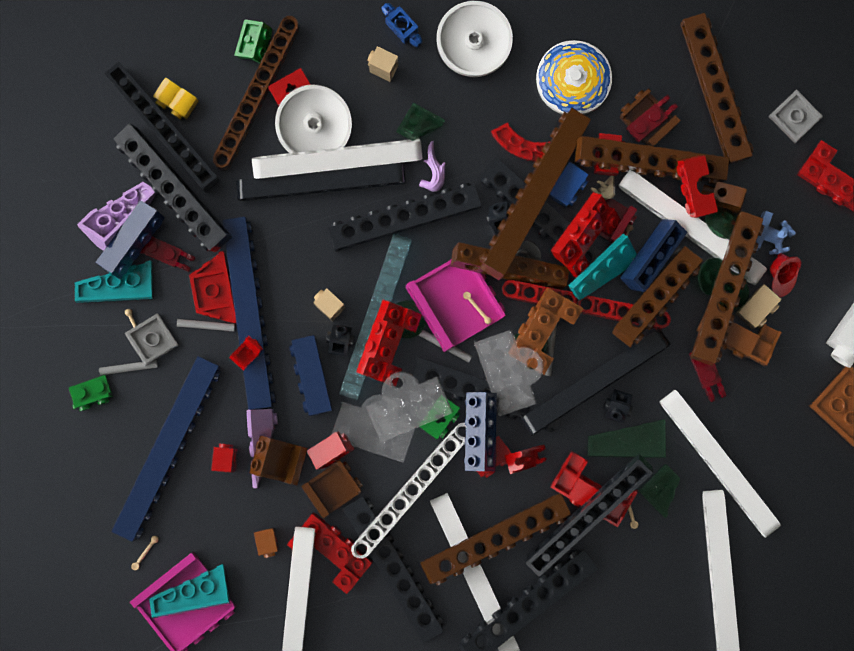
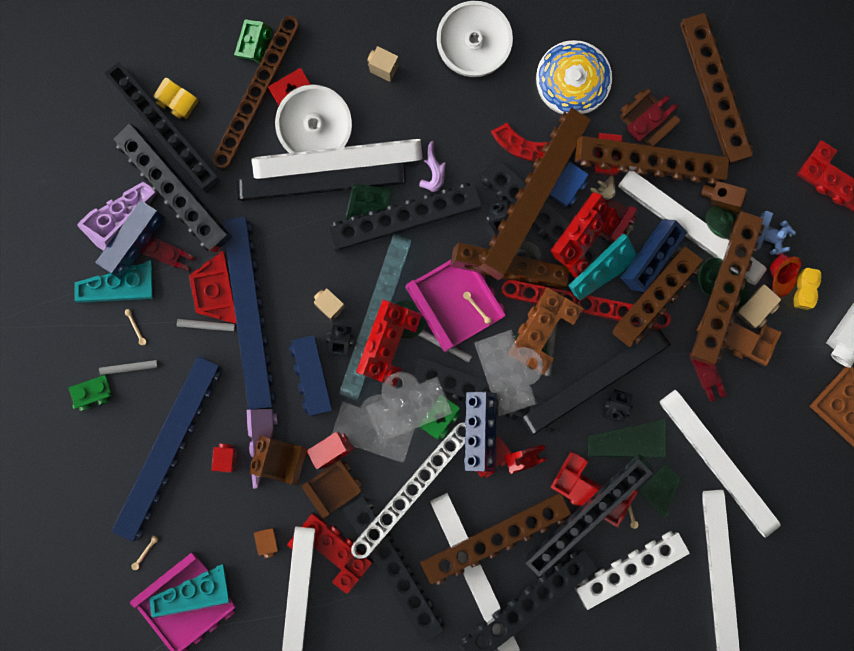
light grey tile [125,313,178,366] -> none
red bracket [229,336,263,371] -> none
blue piece [381,3,422,47] -> none
clear green wing [396,102,445,141] -> none
red arch [677,155,718,218] -> none
light grey tile [768,89,823,143] -> none
none -> clear green wing [345,184,391,220]
none -> white brick [575,531,690,610]
none -> yellow brick [793,268,821,310]

